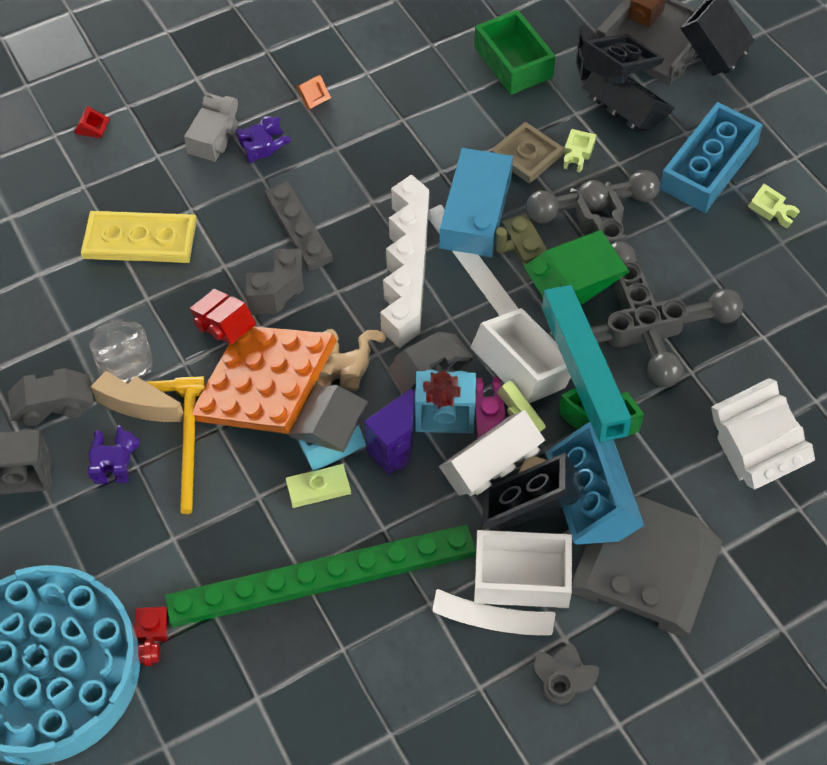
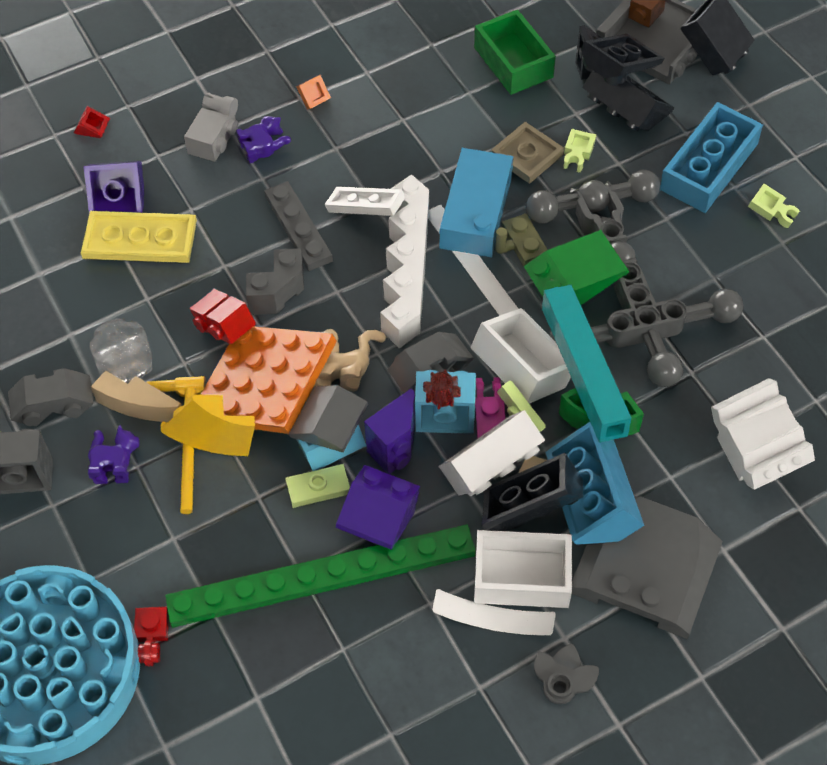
none -> slope [84,161,144,214]
none -> yellow slope [161,395,255,456]
none -> white plate [325,187,406,216]
none -> dark purple slope [336,465,420,550]

